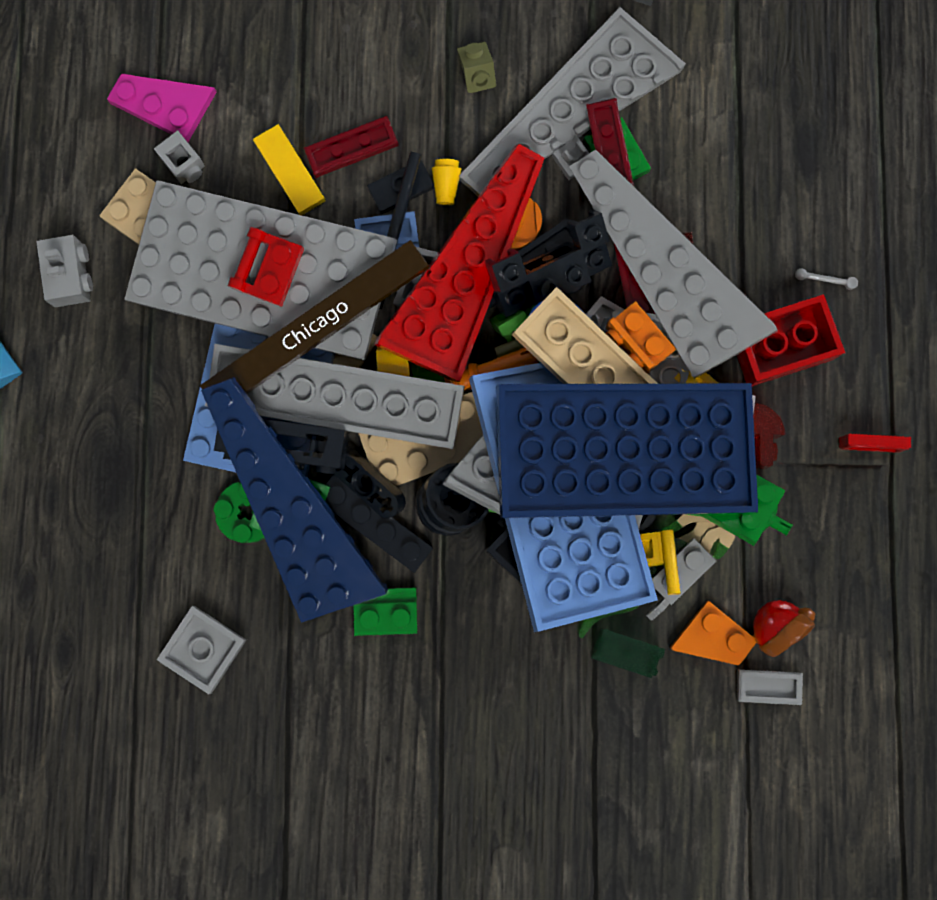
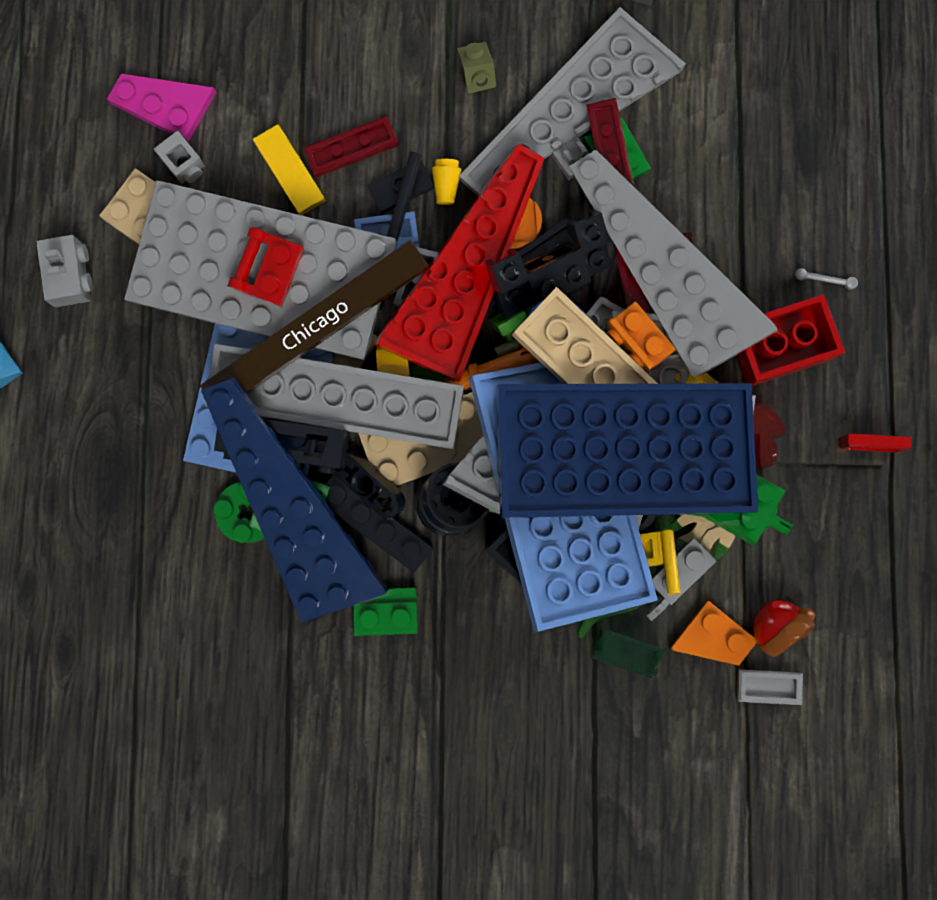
light grey plate [157,606,246,694] -> none

